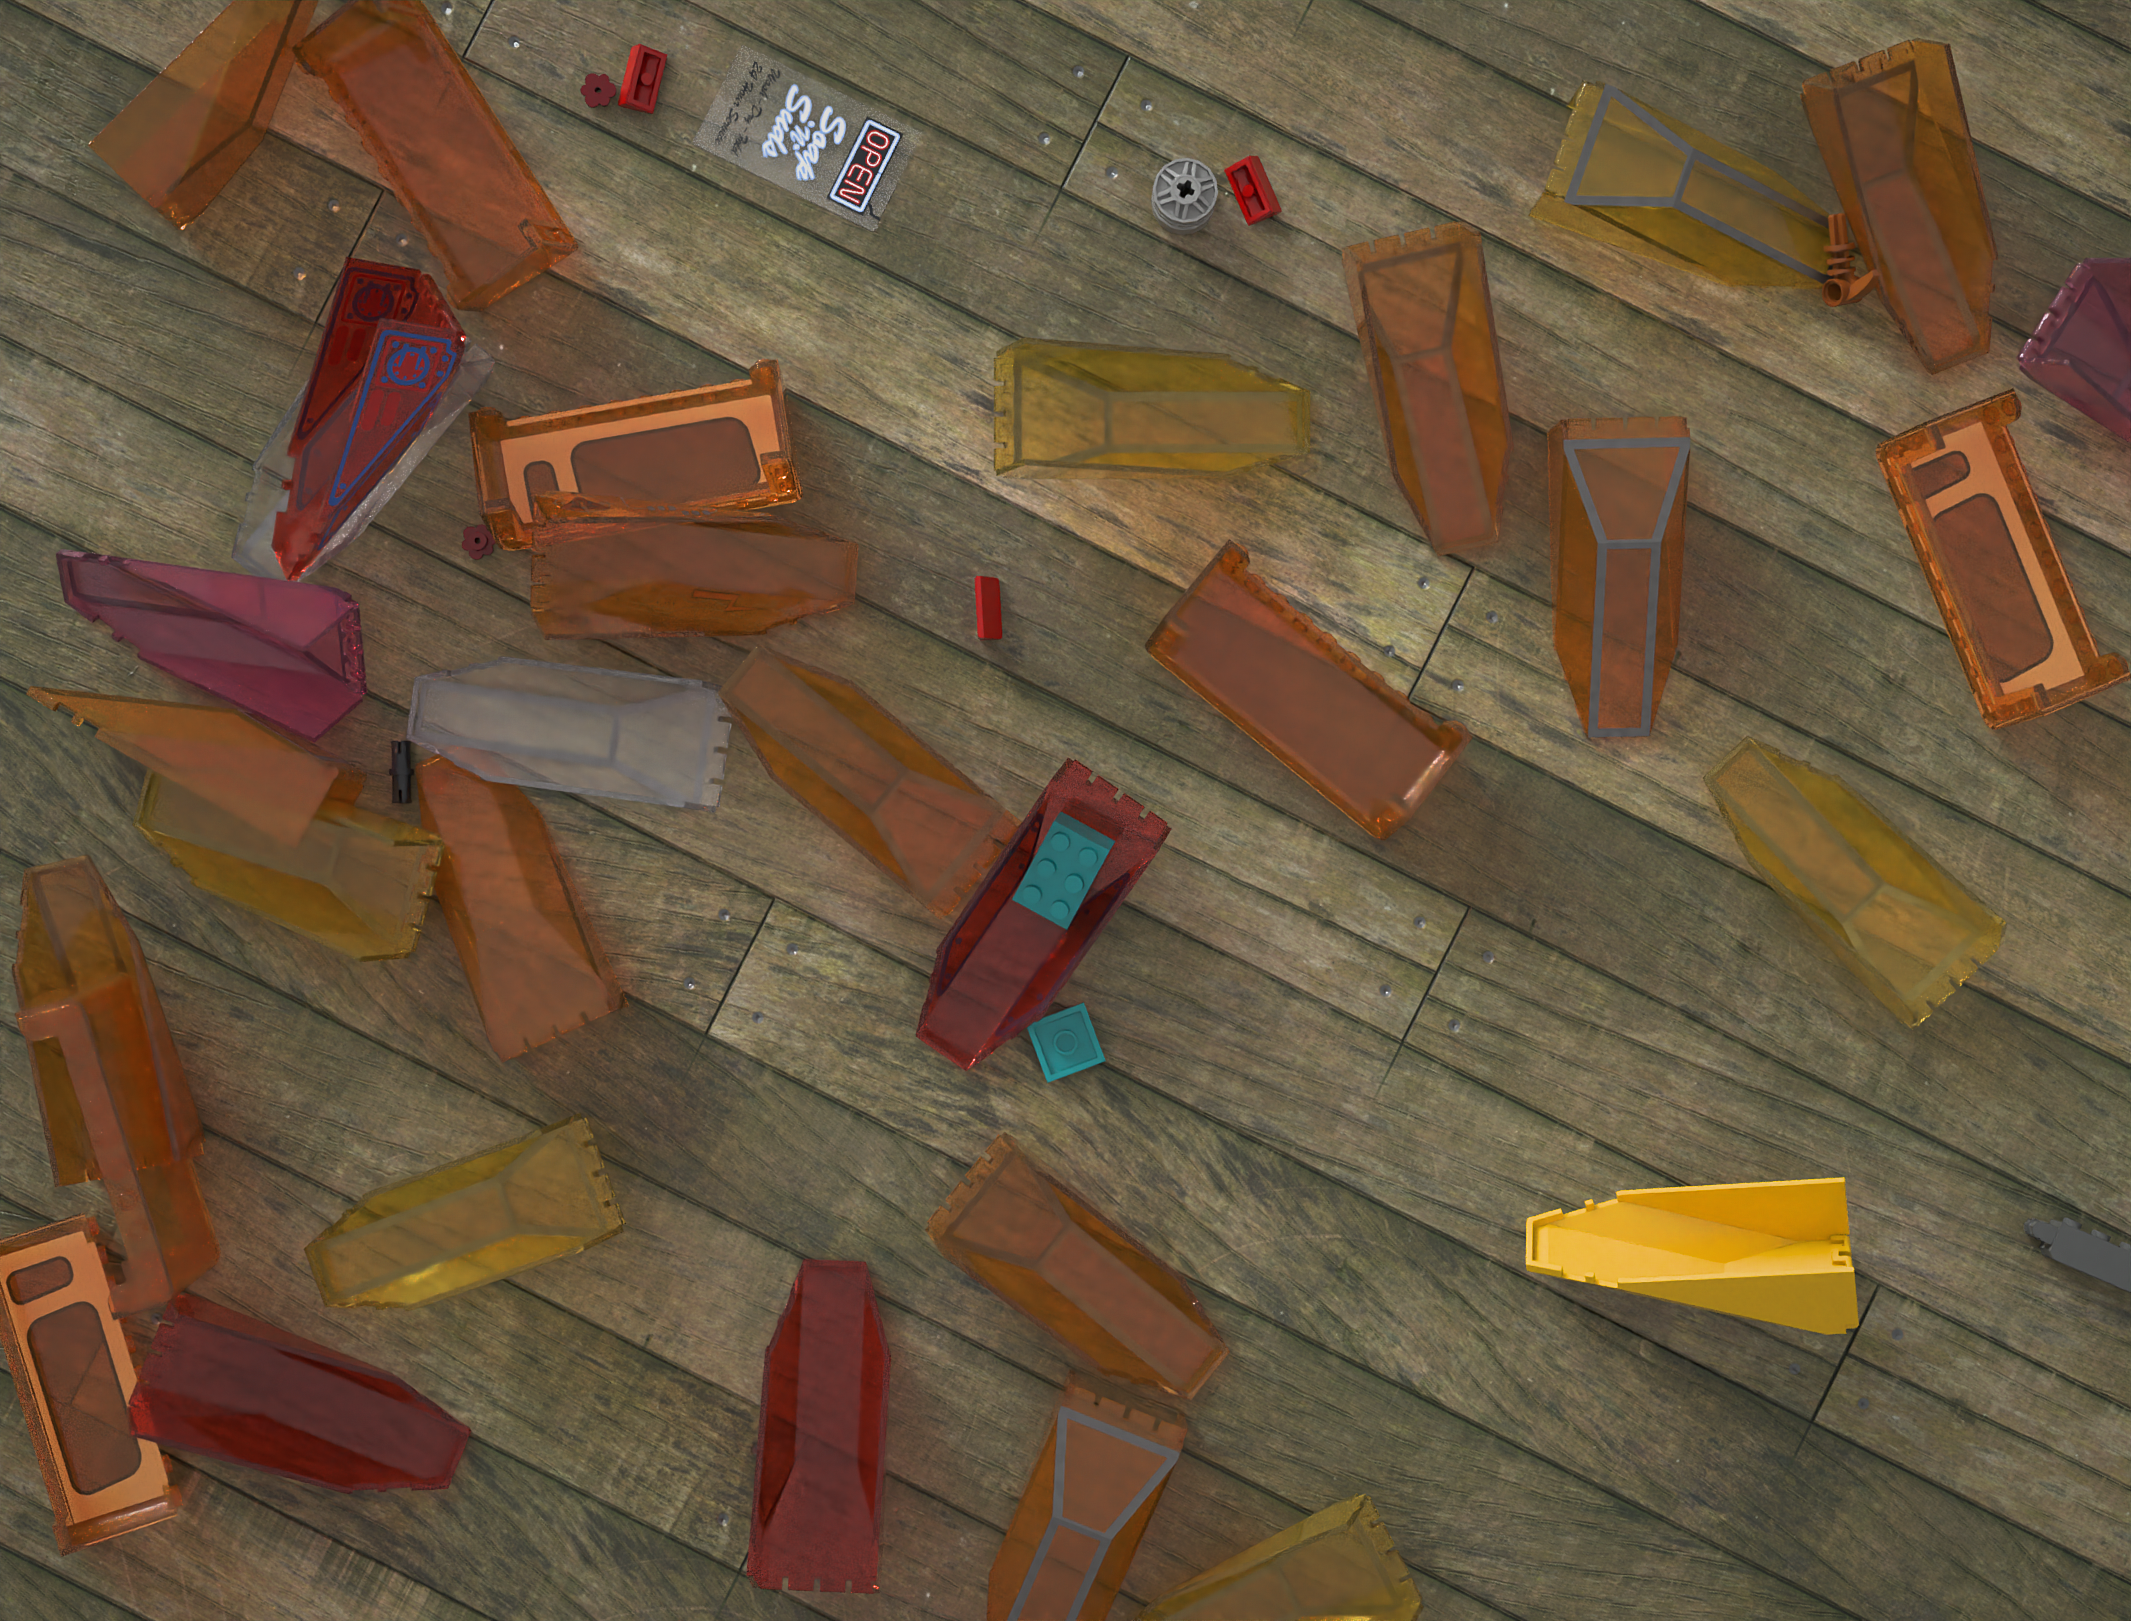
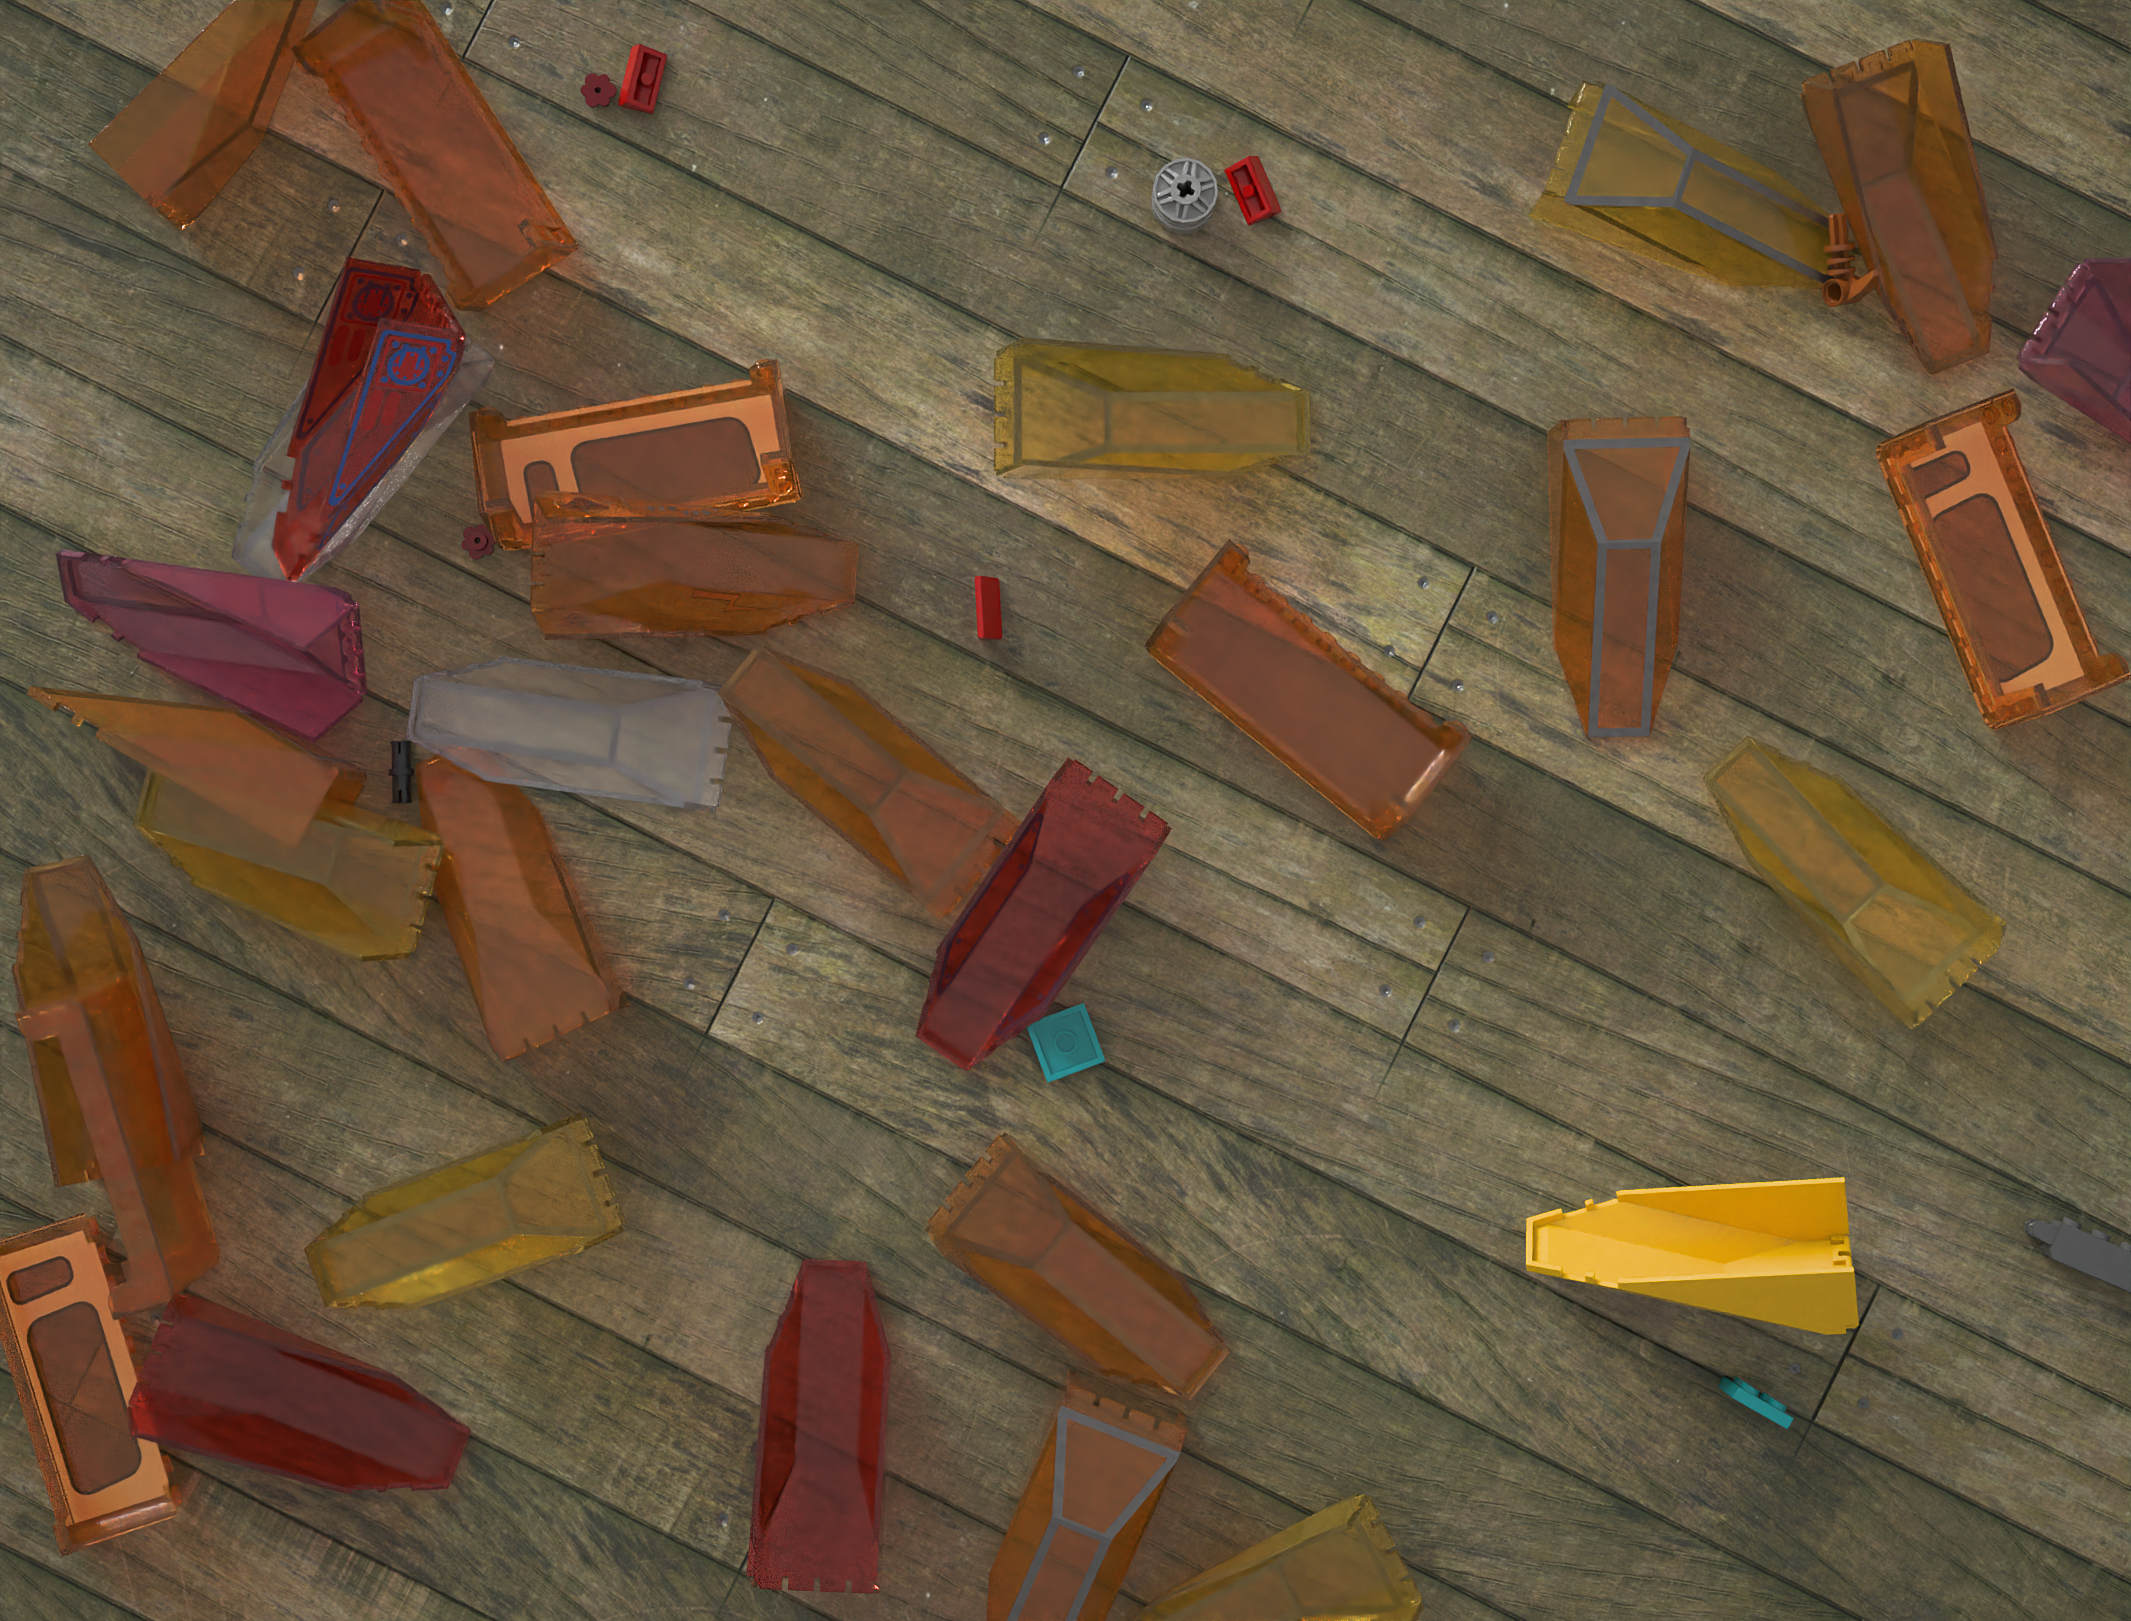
clear piece [692,45,923,233] -> none
teal brick [1012,812,1115,930] -> none
clear orange windscreen [1342,221,1514,556] -> none
none -> teal plate [1718,1376,1794,1429]

